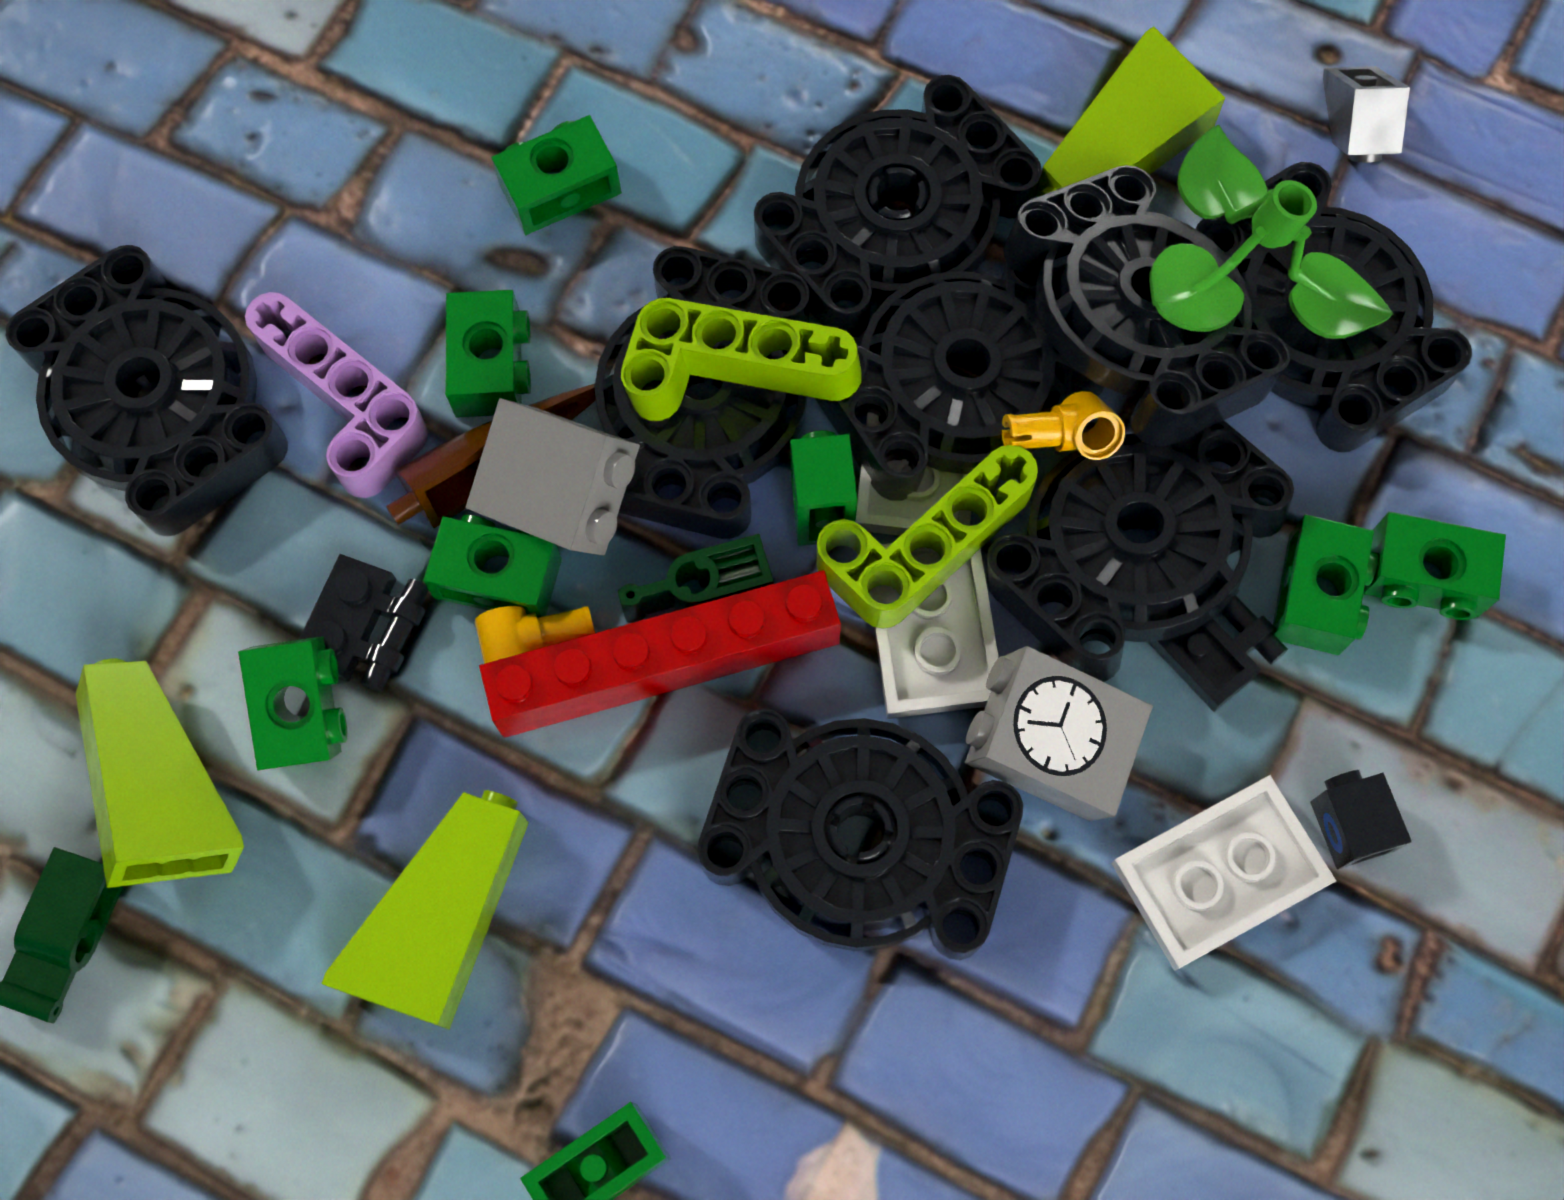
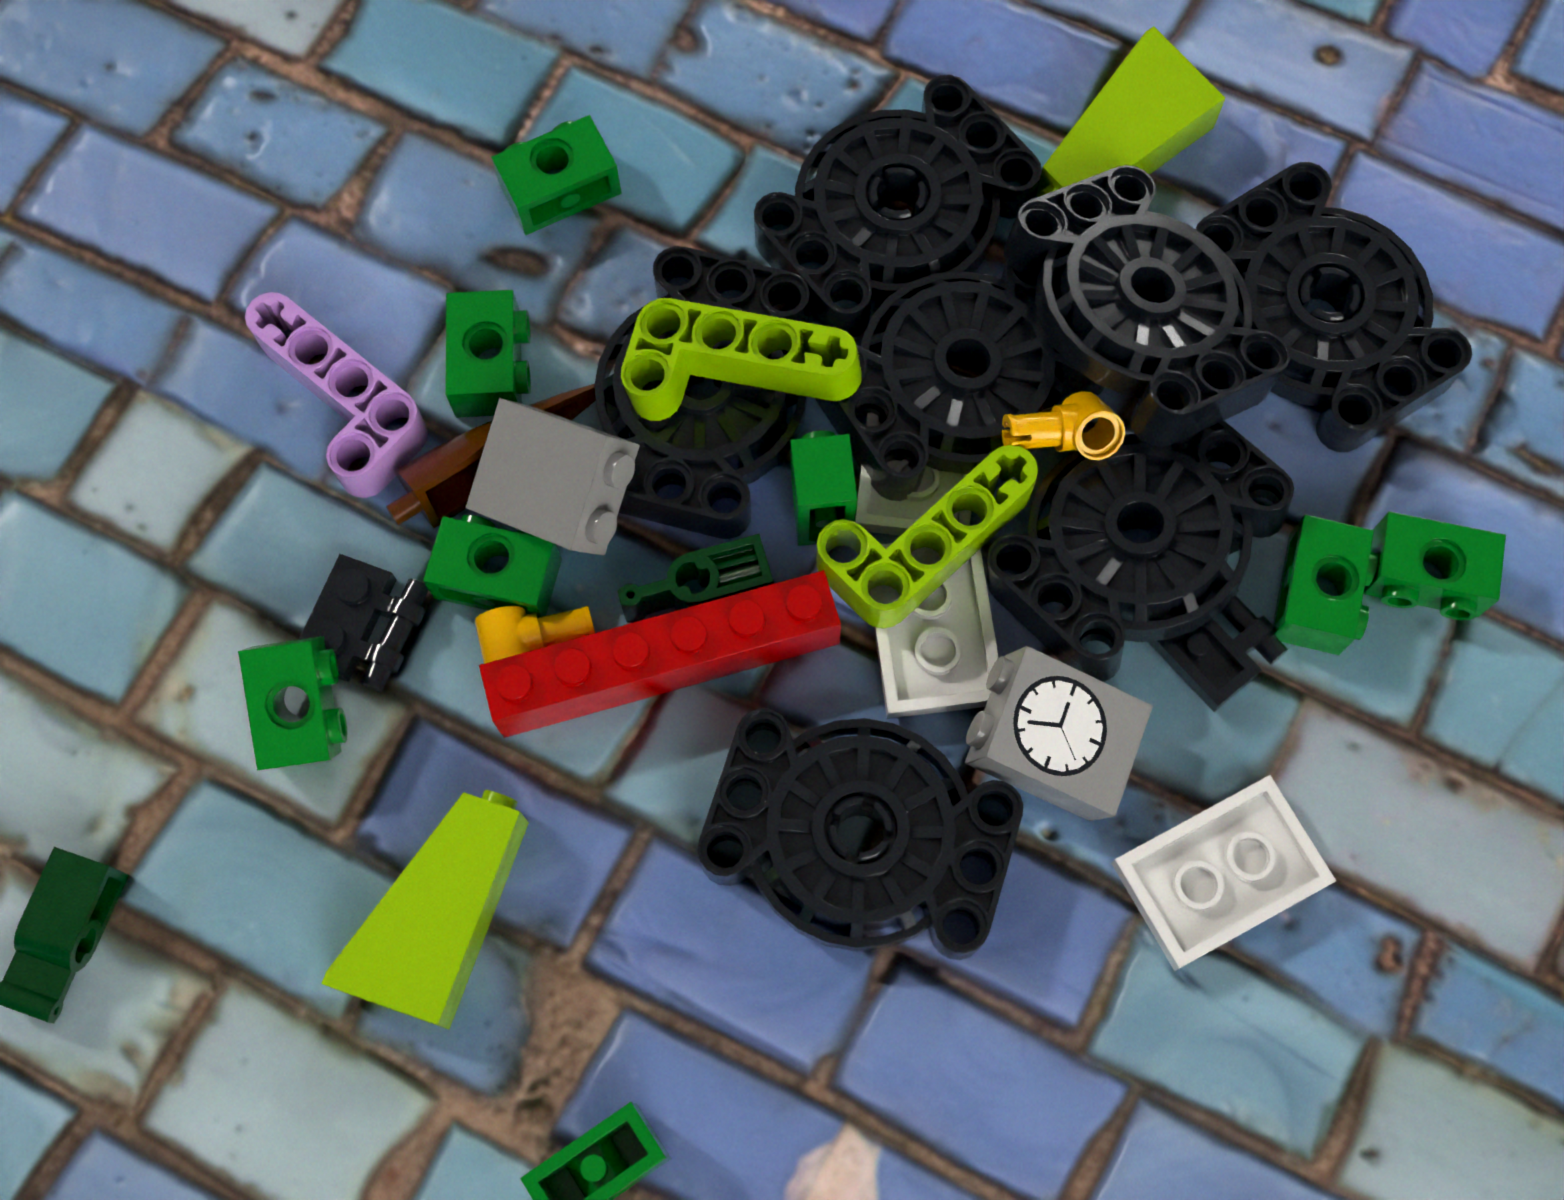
black piece [5,245,288,536] -> none
lime slope [76,658,244,888] -> none
bright green plant [1149,125,1393,339] -> none
black brick [1310,770,1412,870] -> none
slope [1323,66,1410,163] -> none

